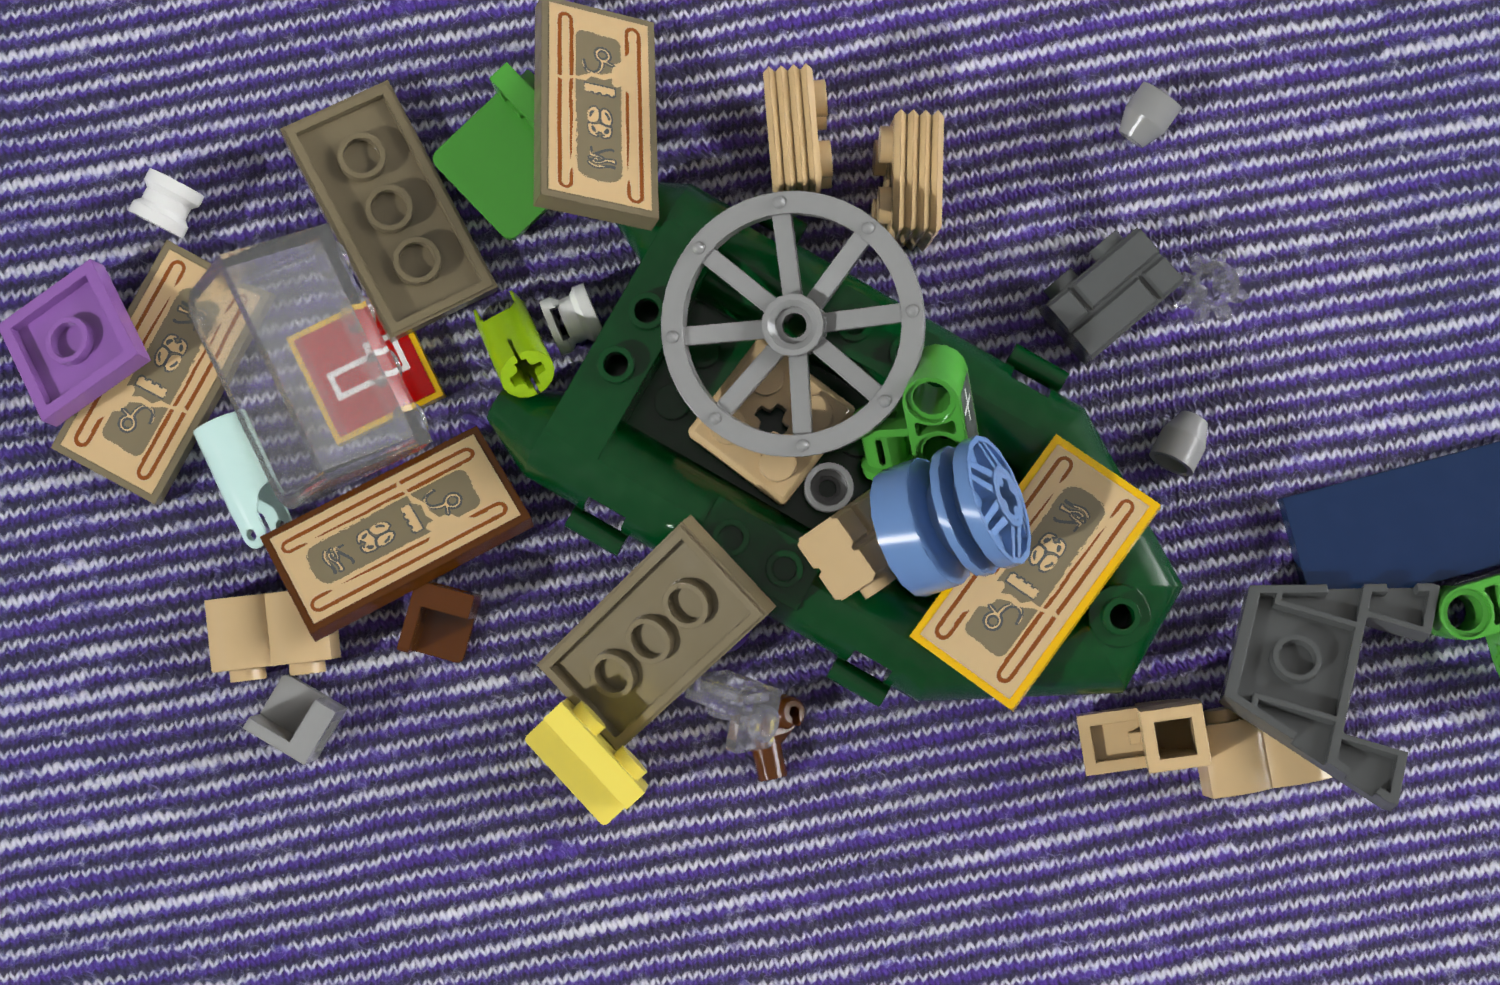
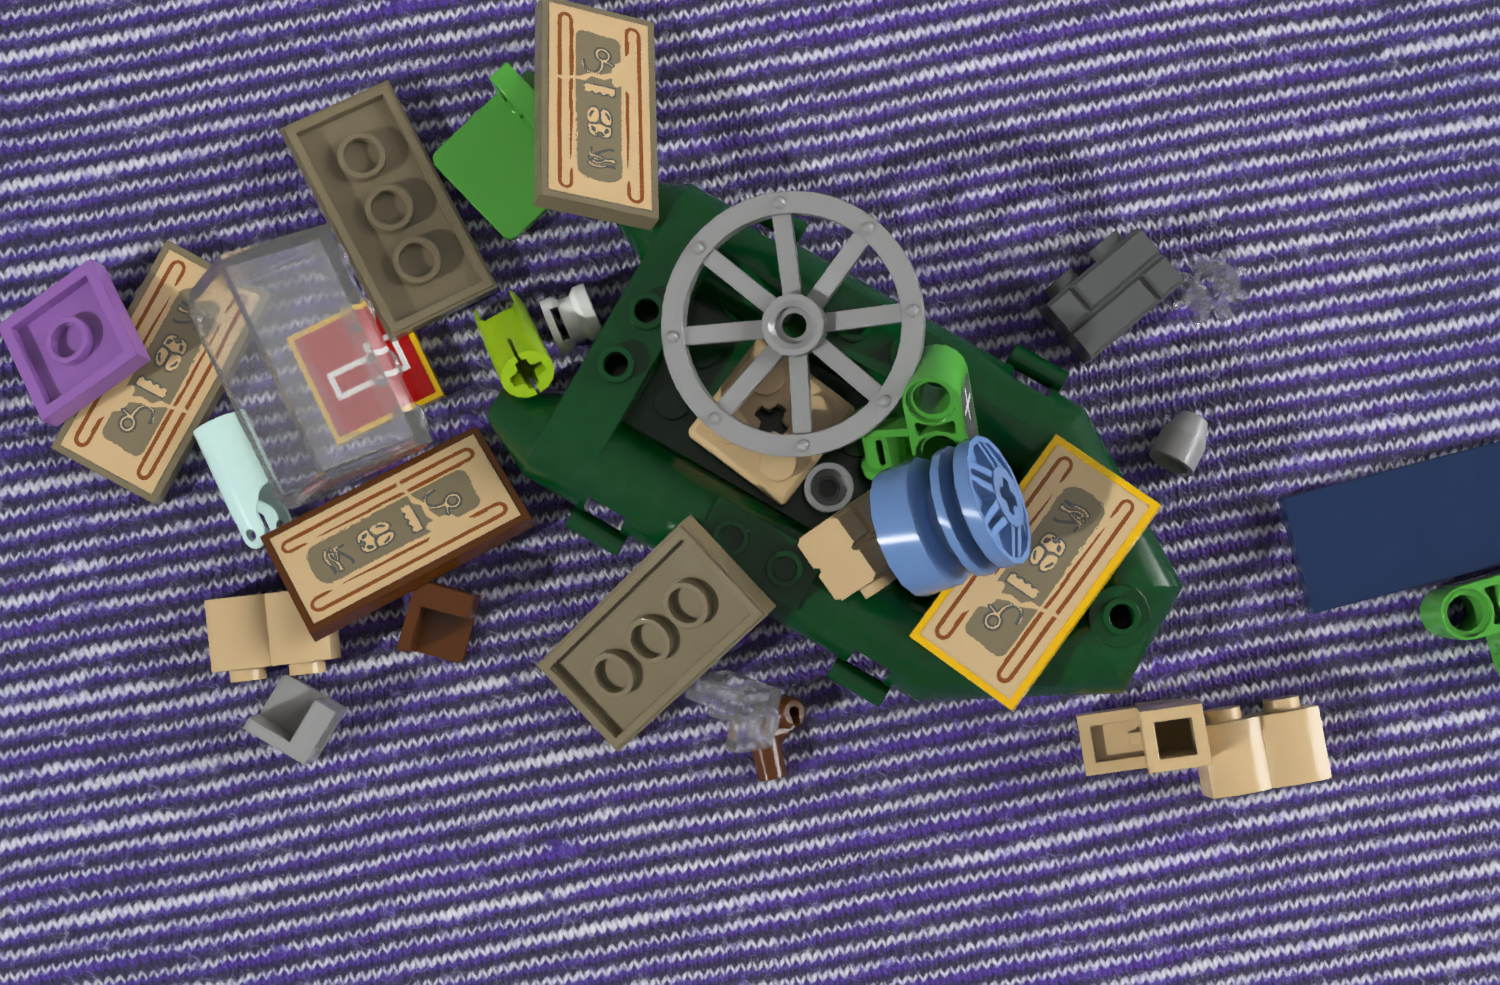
white wheel [128,168,205,239] -> none
light yellow bracket [525,698,648,825] -> none
tan brick [763,63,833,194] -> none
tan brick [871,109,944,252] -> none
light grey hose [1119,82,1182,148] -> none
dark grey wing [1219,583,1440,812] -> none

